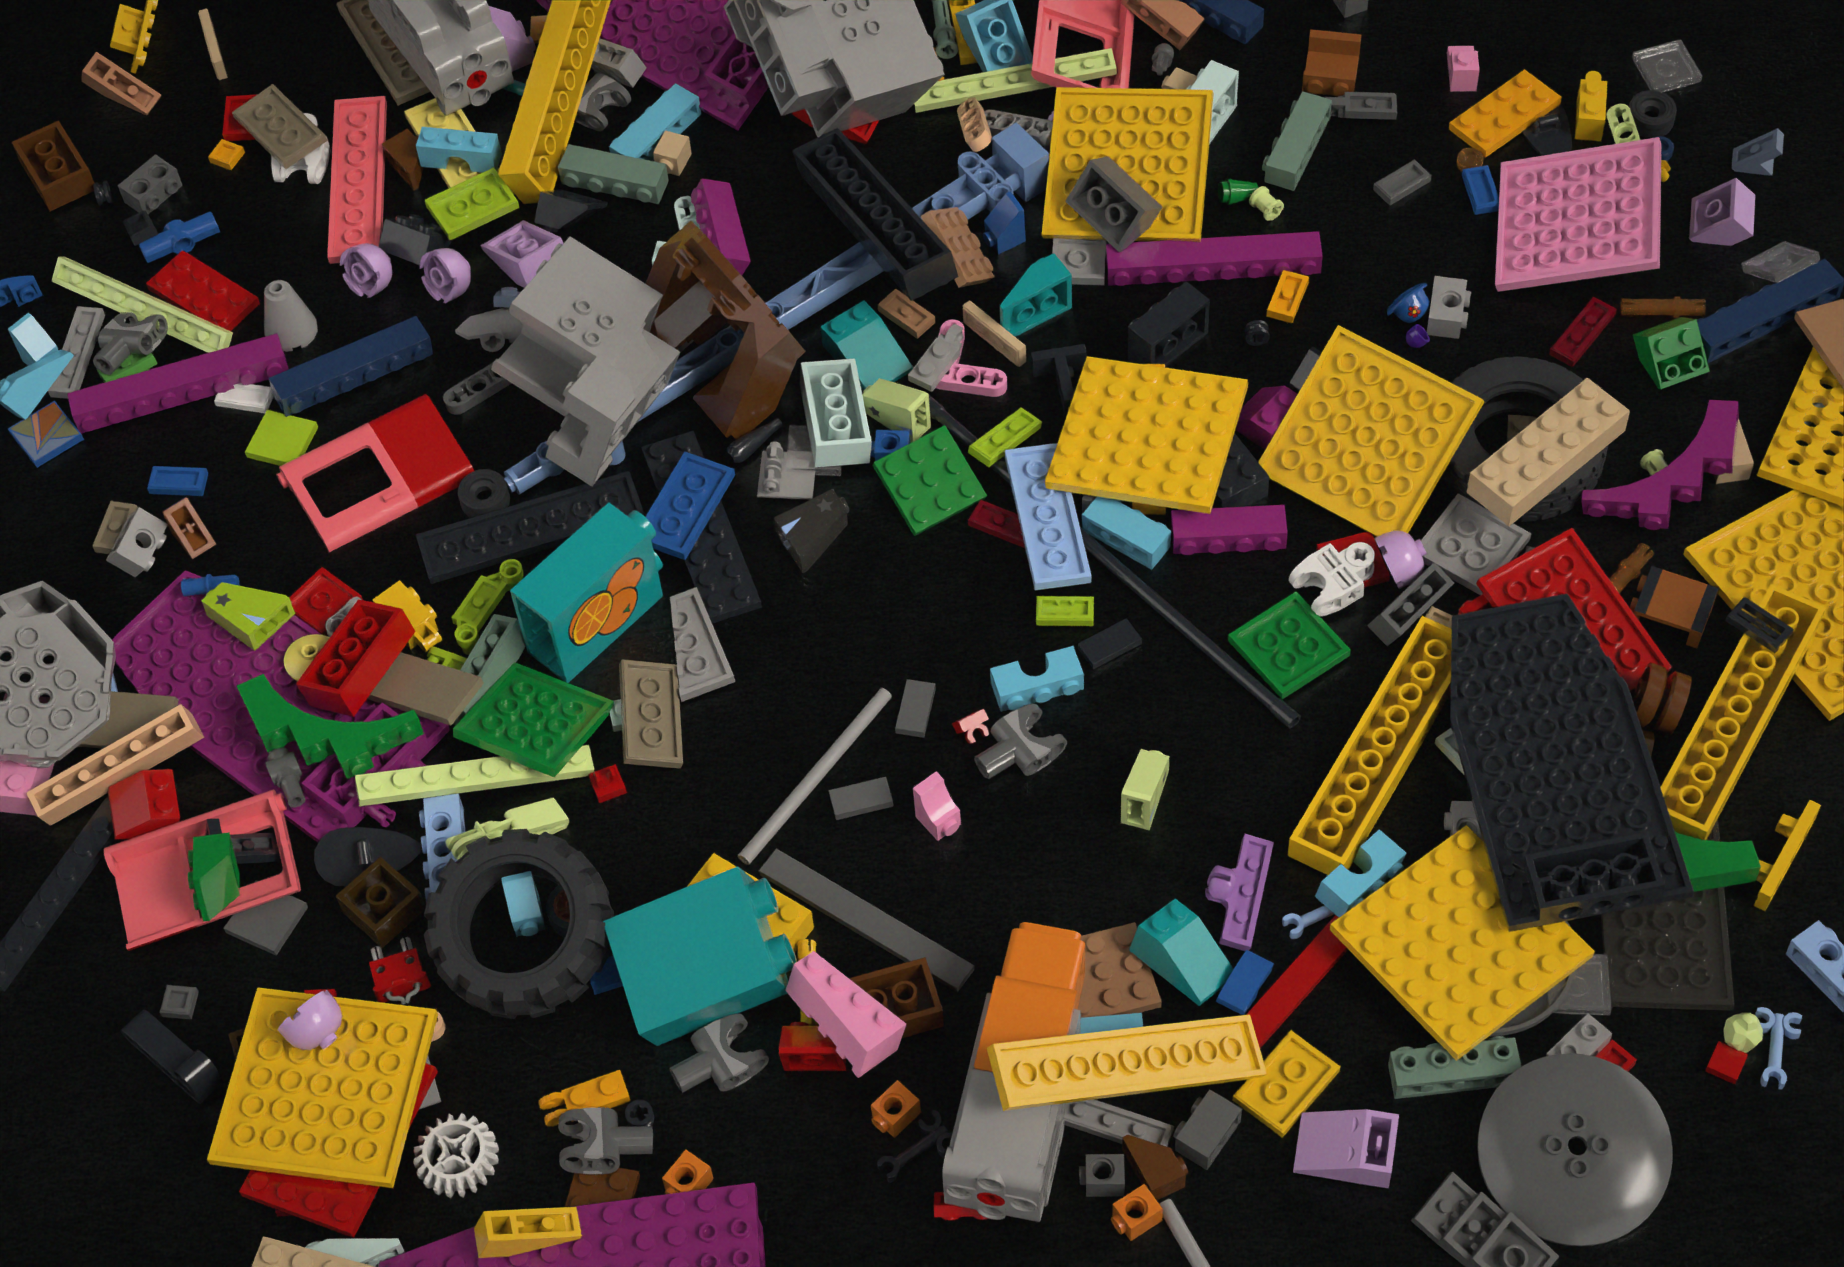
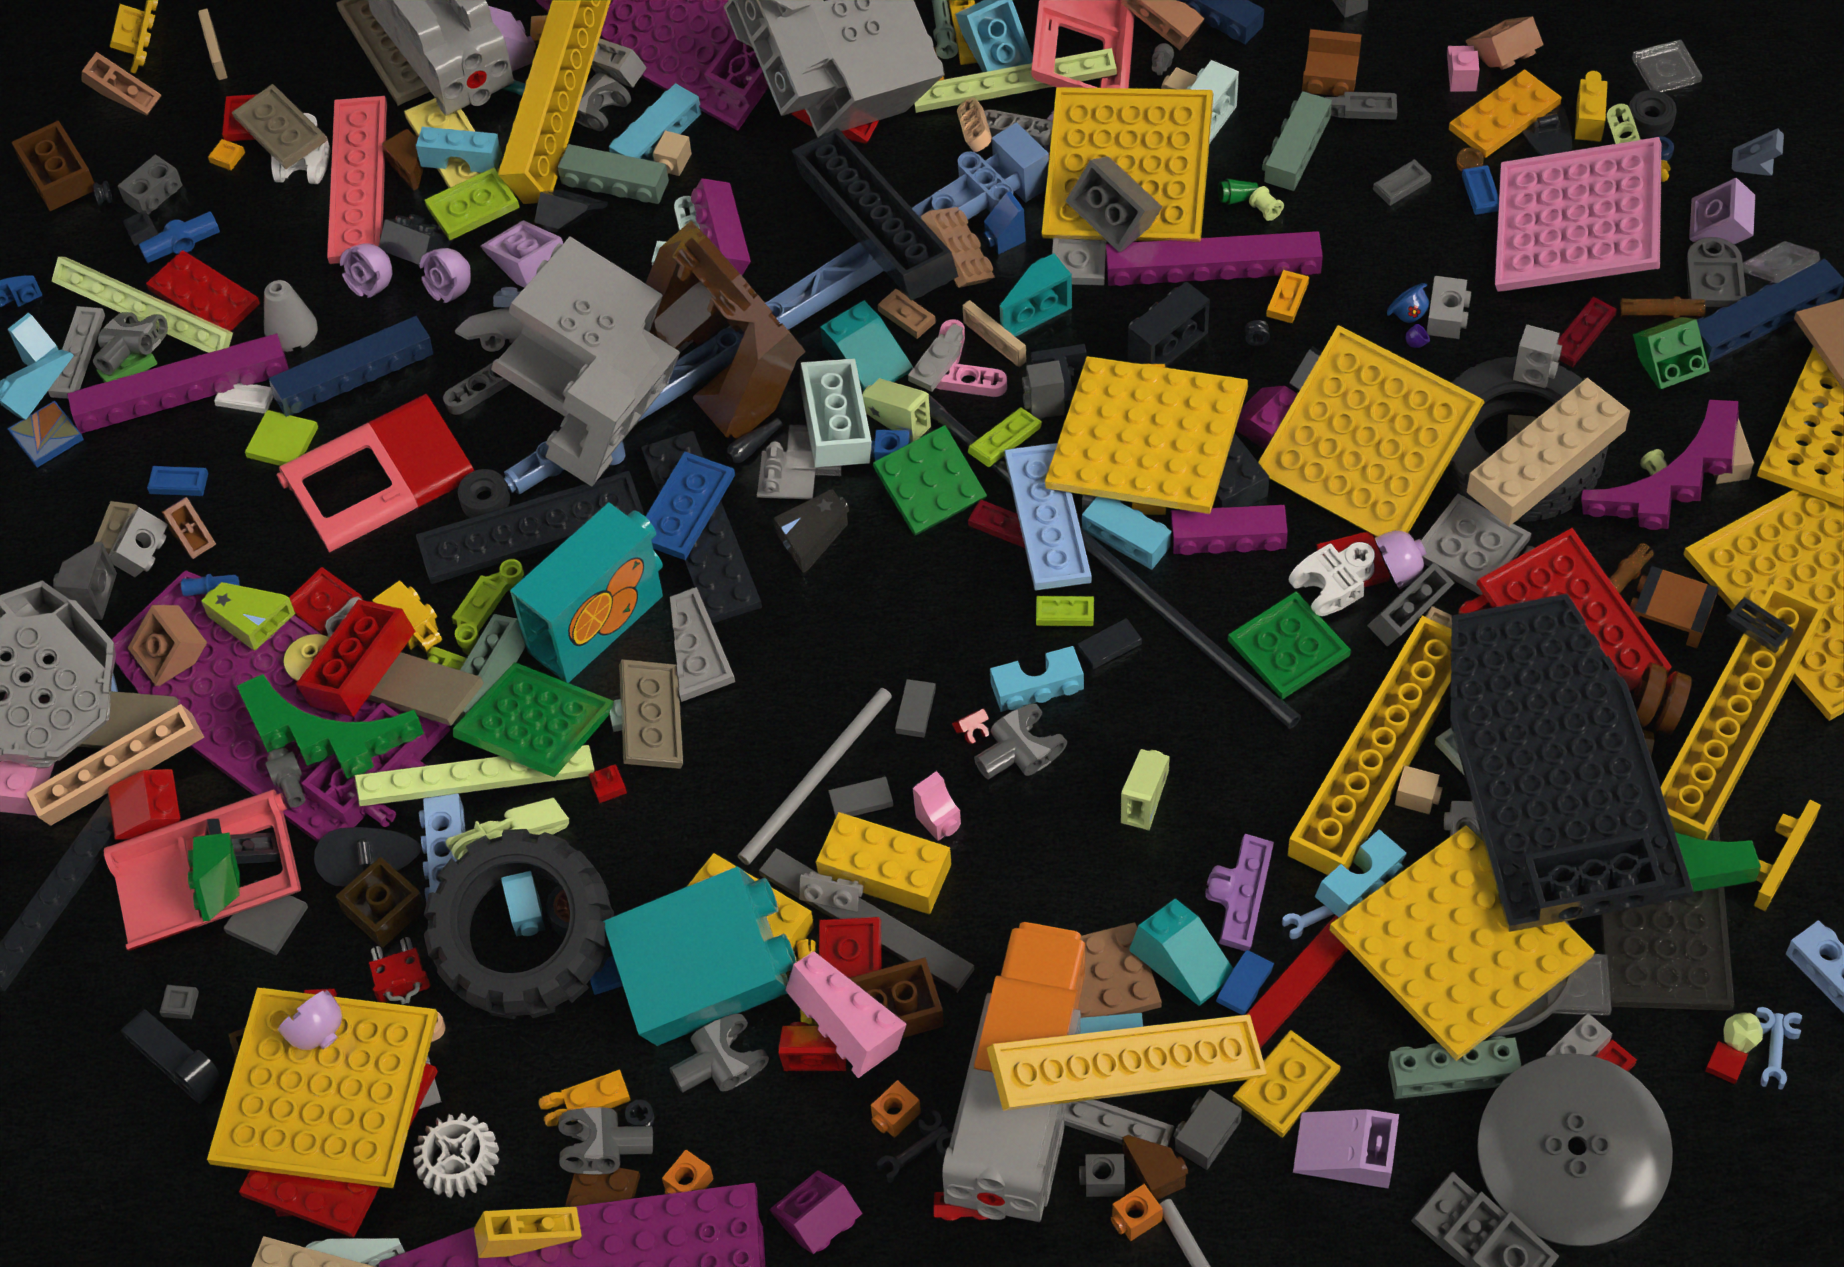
none -> flat silver slope [54,542,117,620]
none -> nougat slope [128,605,207,686]
none -> magenta slope [769,1170,862,1254]
none -> light grey hinge [799,871,863,912]
none -> yellow brick [816,812,951,914]
none -> red plate [819,917,881,978]
none -> dark grey brick [1022,360,1064,419]
none -> tan brick [1395,766,1443,814]
none -> nougat slope [1466,16,1543,69]
none -> light grey brick [1513,325,1562,388]
none -> dark grey tile [1686,237,1746,307]

